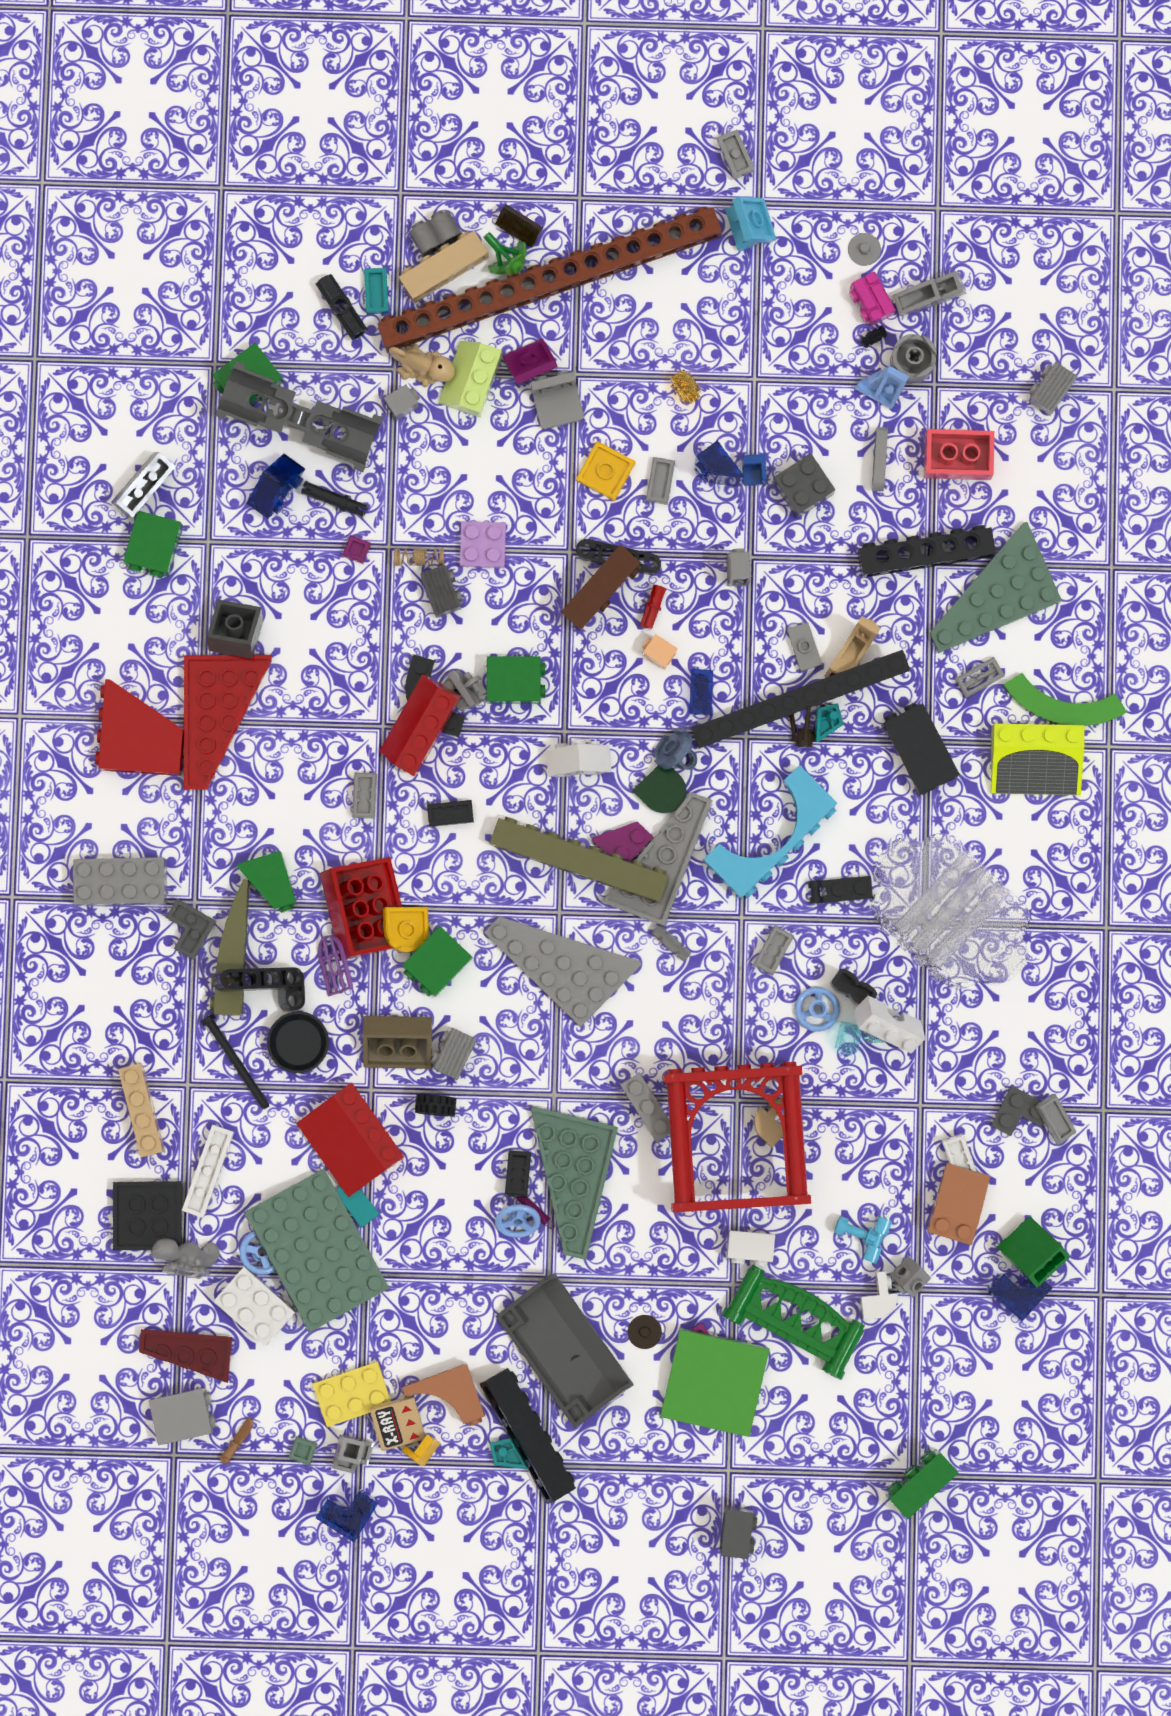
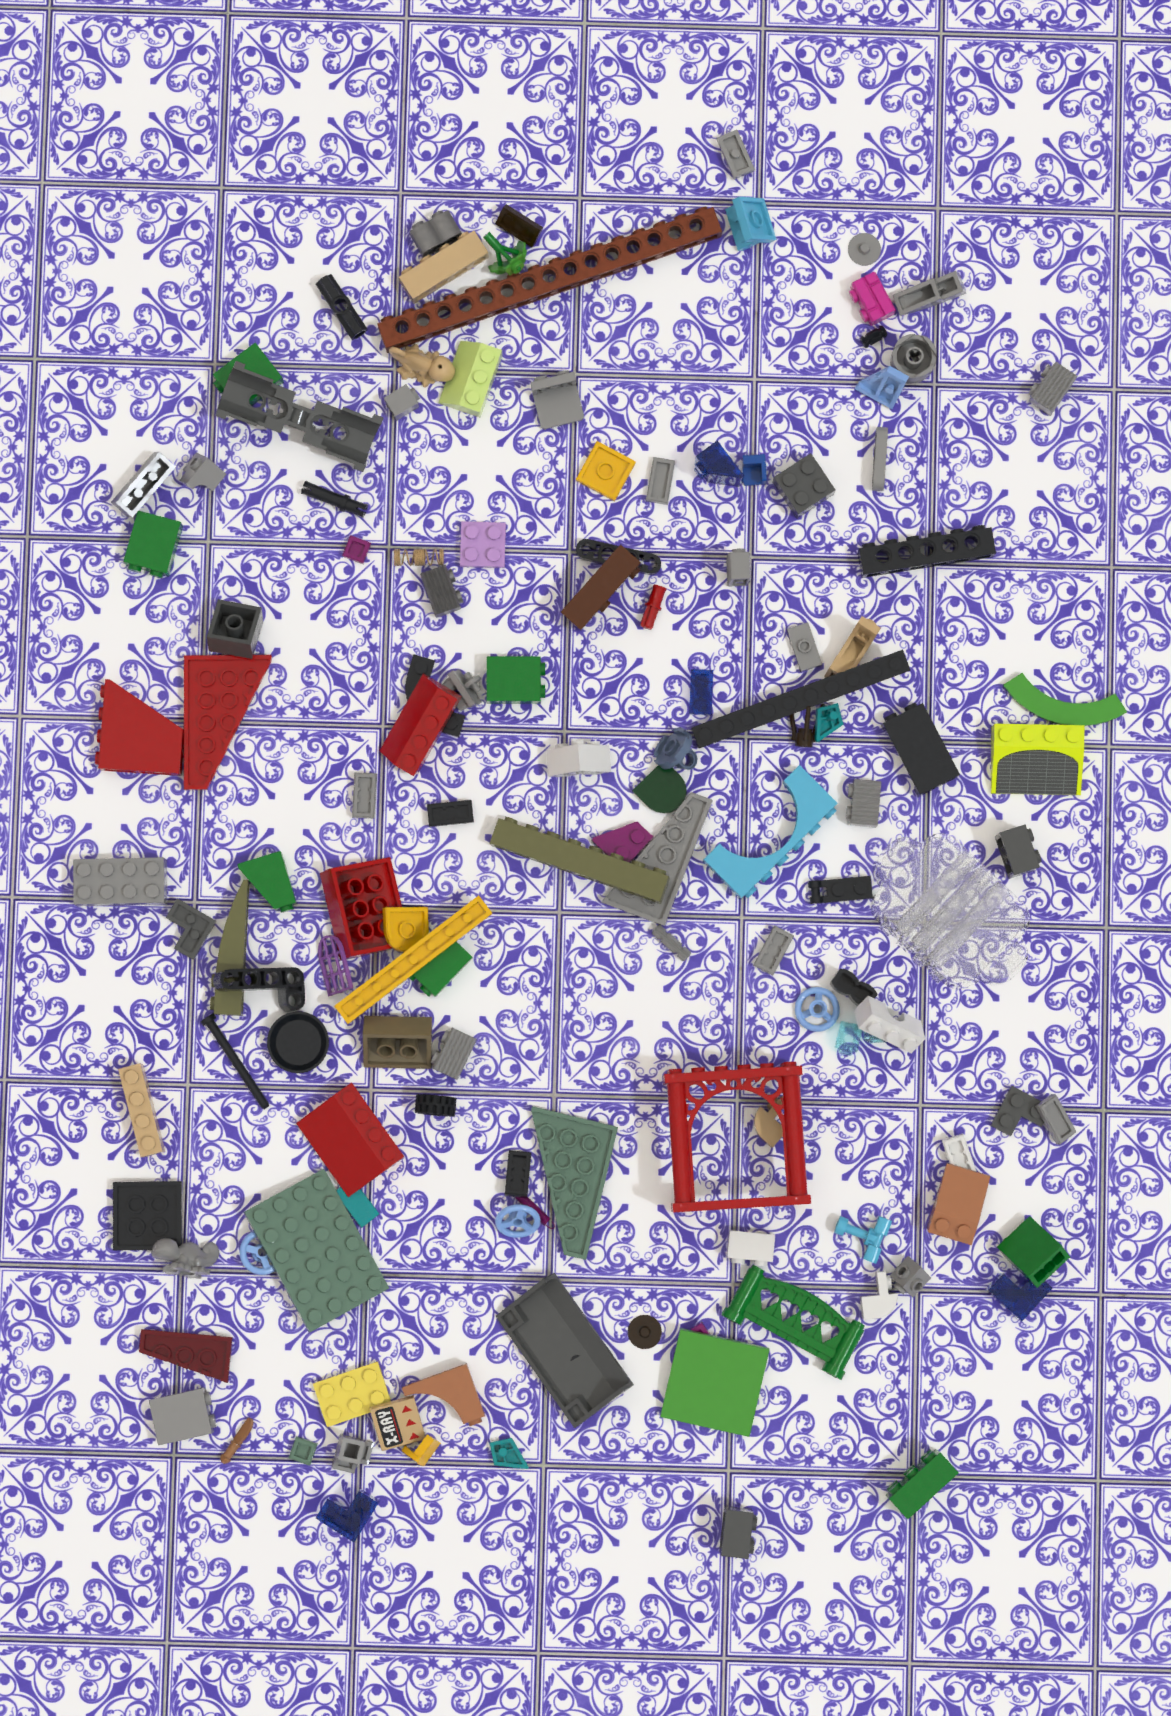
white plate [182,1124,234,1218] -> none
white brick [213,1267,297,1347] -> none
clear blue brick [246,453,305,519] -> none
teal tile [364,268,389,315] -> none
black brick [479,1368,576,1504] -> none
light grey wing [484,916,642,1027] -> none
magenta plate [502,338,558,384] -> none
light grey brick [620,1073,670,1143] -> none
light nougat brick [642,634,678,670] -> none
clear yellow brick [670,370,702,404] -> none
coral brick [924,429,994,480] -> none
sand green wing [929,522,1062,654] -> none
light grey tile [955,657,1005,699] -> none
none -> light grey brick [179,453,226,491]
none -> yellow plate [334,895,493,1024]
none -> light grey brick [846,779,881,828]
none -> dark grey brick [995,824,1042,879]

